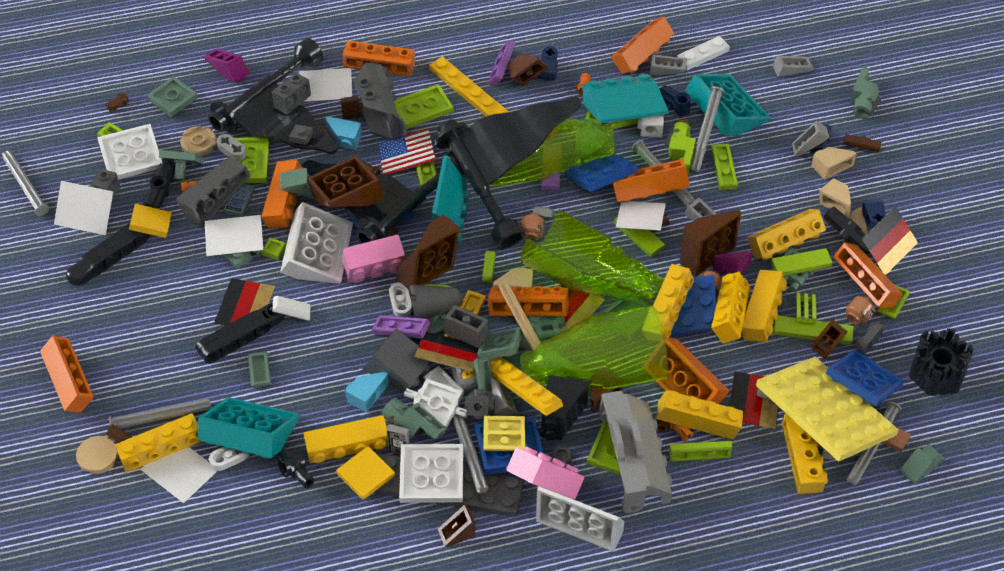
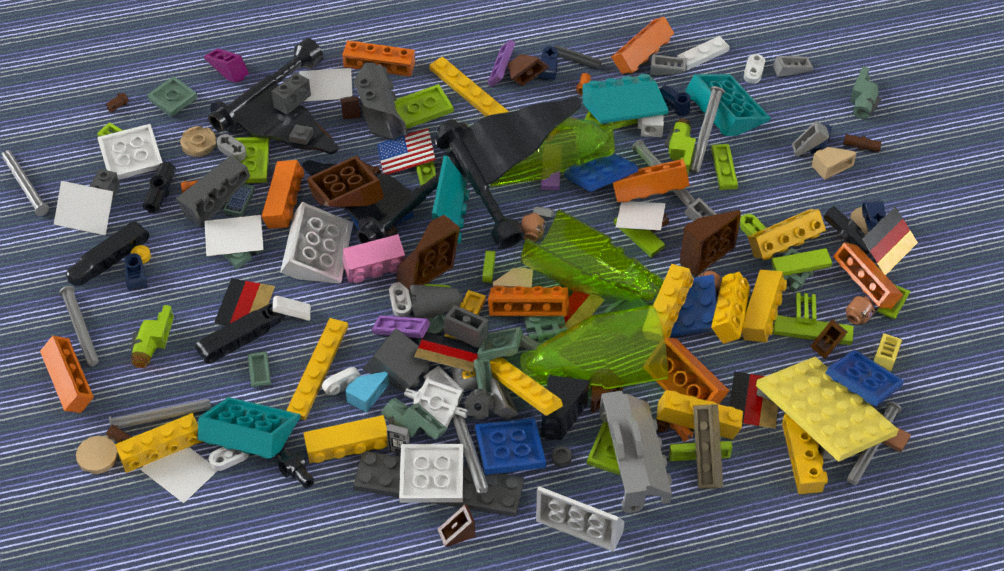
yellow tile [129,204,172,238] -> none
sand green tile [159,150,204,180] -> none
lime tile [261,237,287,261] -> none
sand green slope [280,168,314,198] -> none
medium azure slope [326,116,362,151] -> none
yellow tile [336,446,395,500] -> none
light yellow slope [483,416,525,451] -> none
tan axle [499,282,543,353] -> none
bright pink brick [506,447,585,500] -> none
magenta slope [713,251,752,276] -> none
tan slope [819,178,851,219] -> none
dark grey plate [855,322,885,355] -> none
sand green slope [900,444,944,484] -> none
black piece [909,328,973,396] -> none
none -> light grey axle [59,286,99,367]
none -> dark blue piece [124,253,148,291]
none -> yellow tile [131,245,151,264]
none -> lime plate [131,305,174,368]
none -> yellow plate [286,318,348,421]
none -> white plate [322,367,361,395]
none -> dark grey axle [554,45,602,69]
none -> dark tan slope [693,404,723,489]
none -> lime beam [740,214,766,236]
none -> white plate [744,54,765,84]
none -> light yellow slope [874,333,902,372]

